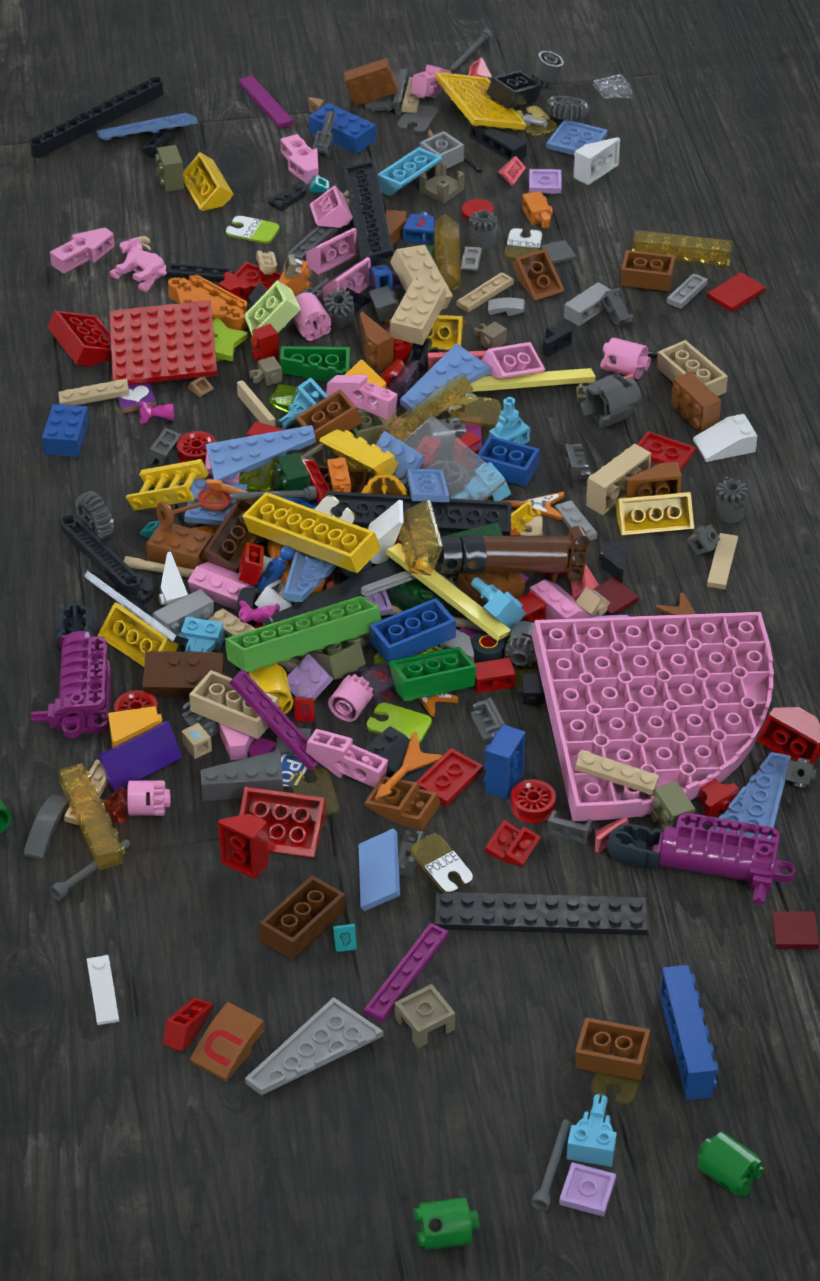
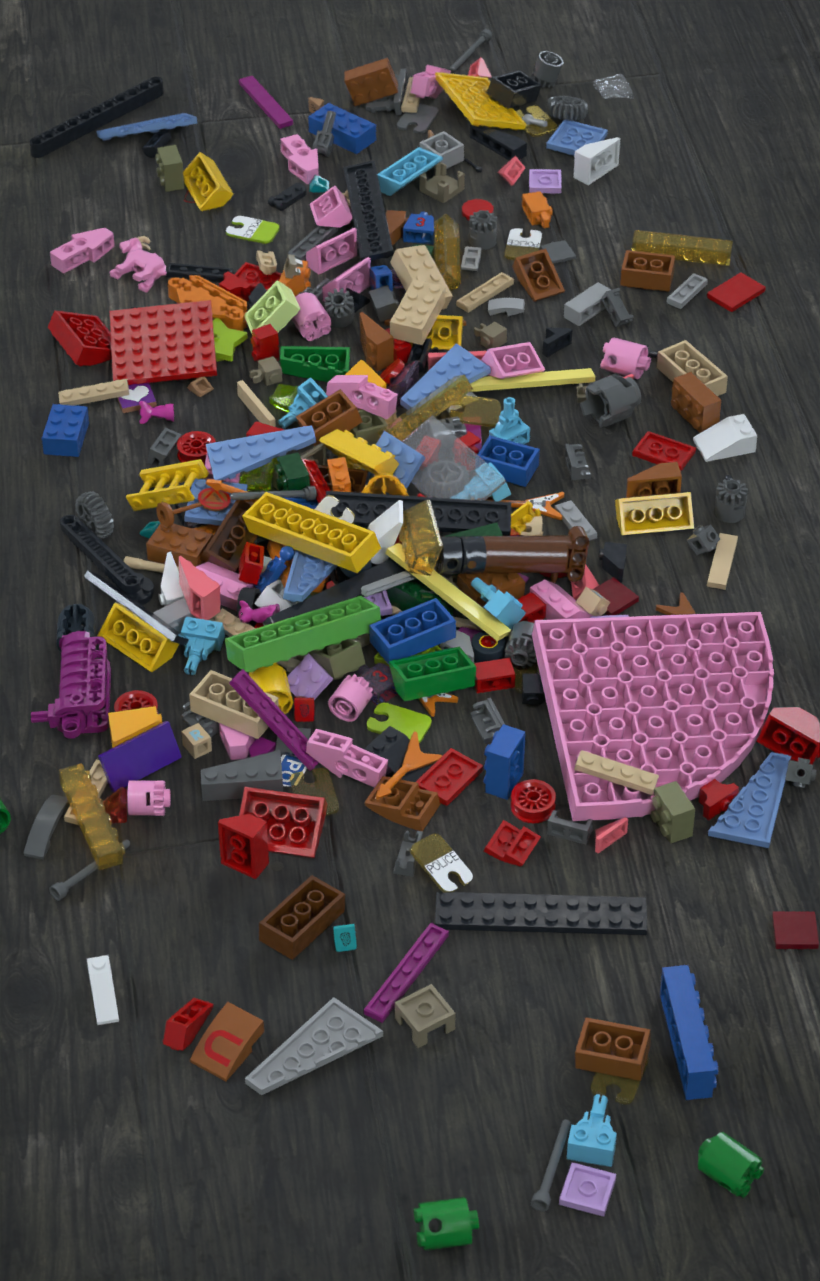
reddish brown brick [143,651,225,697] -> none
medium blue tile [359,829,400,911] -> none
medium blue tile [406,469,449,502] -> none
tan brick [586,444,652,515] -> none
magenta piece [607,813,795,906] -> none
none -> coral slope [179,556,220,620]

